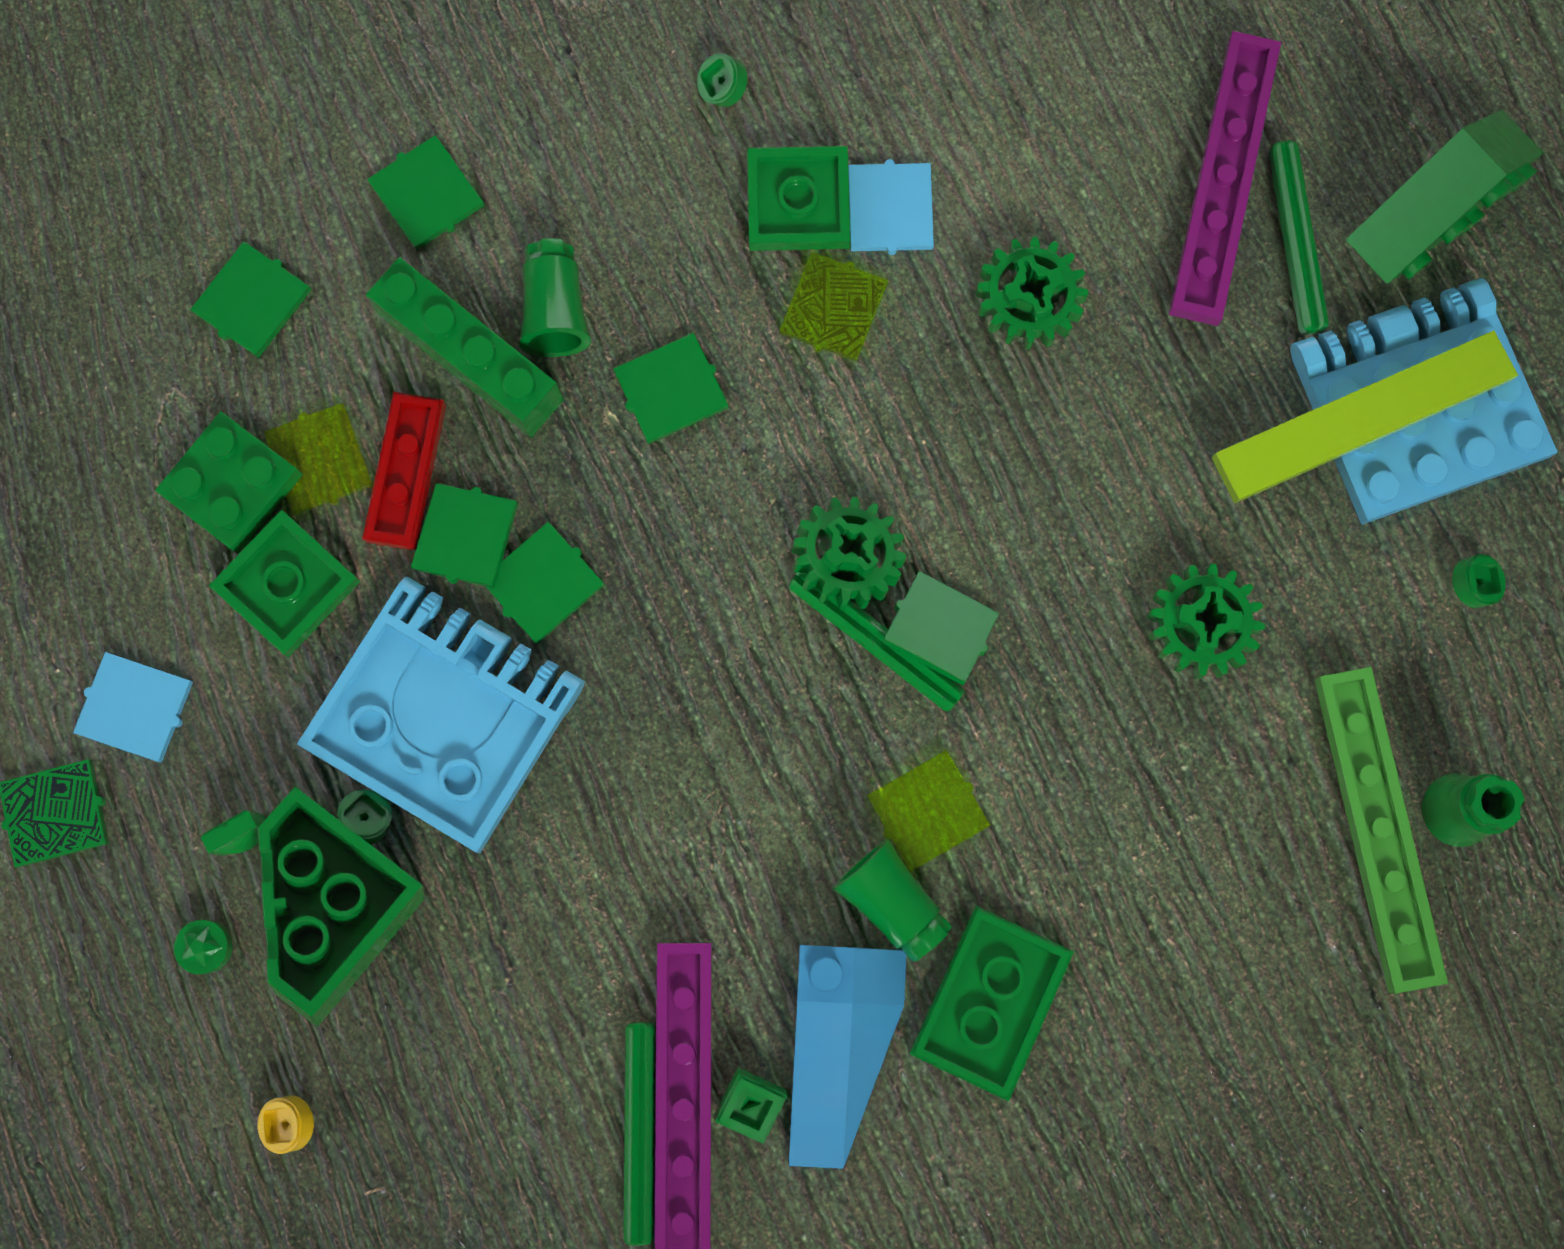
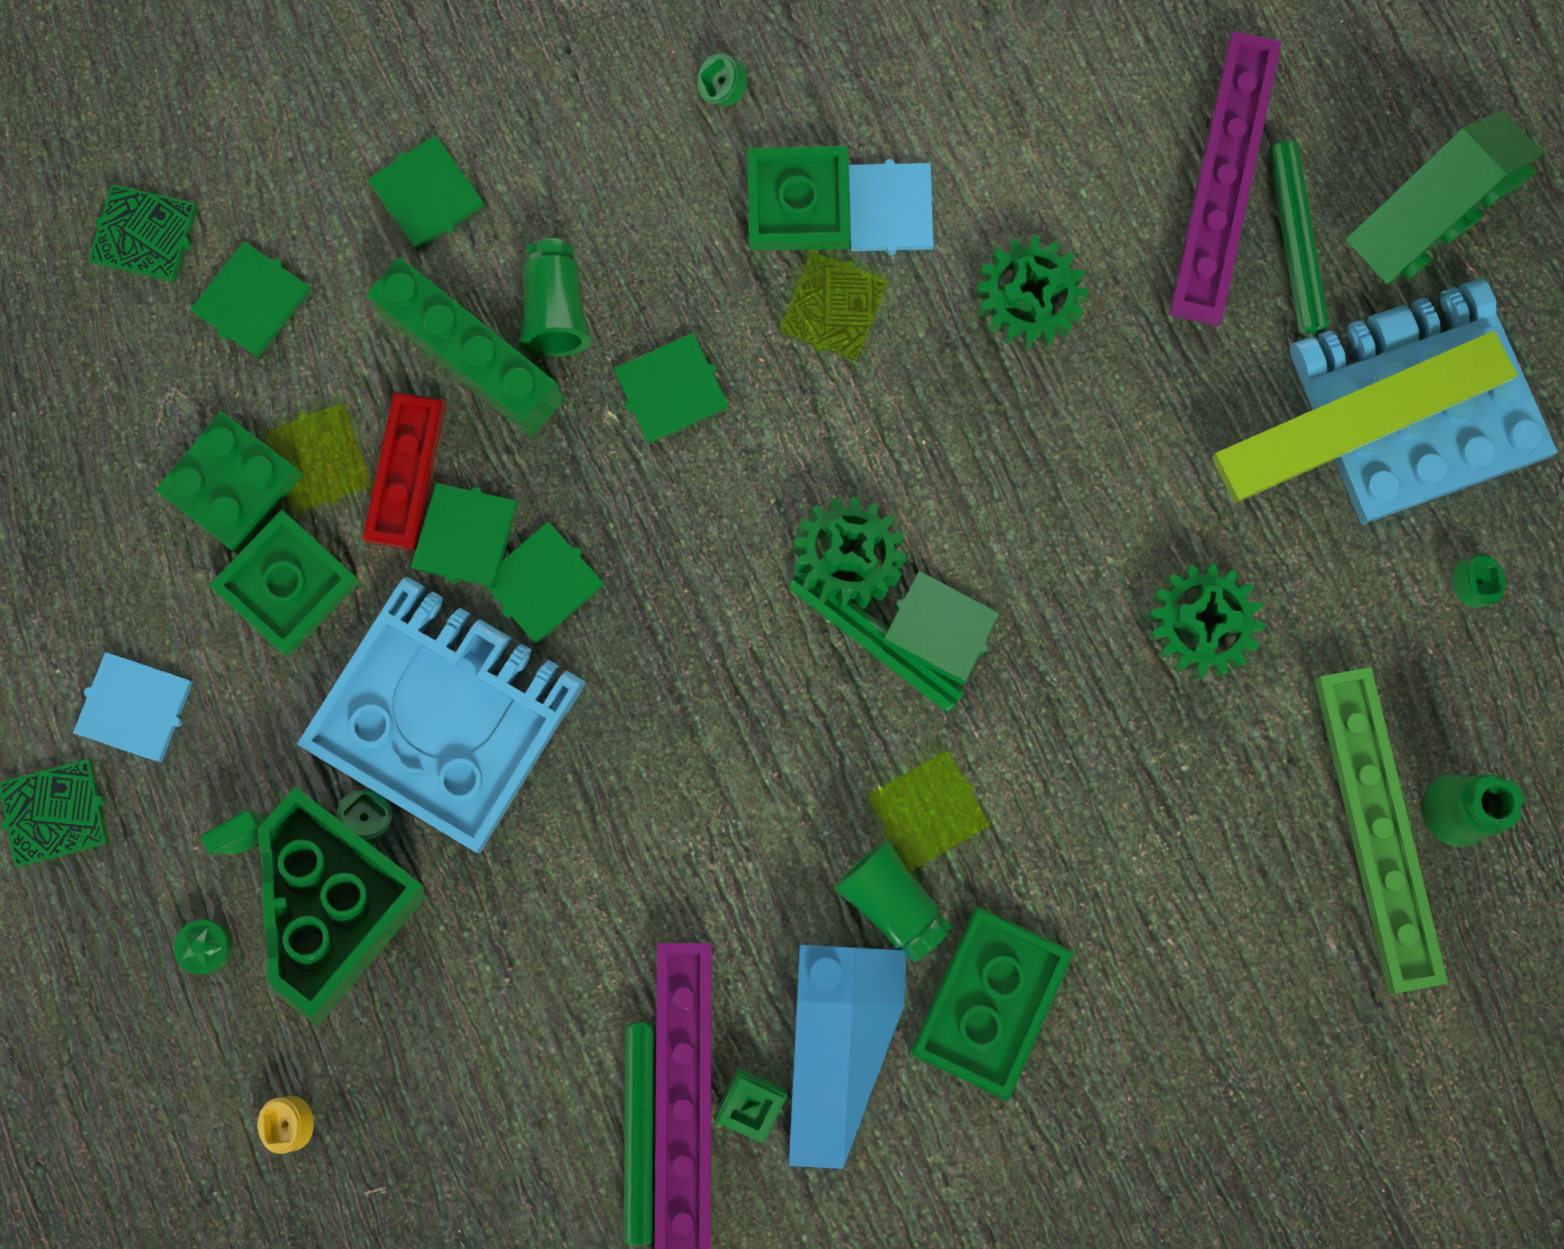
none -> green piece [88,184,198,283]

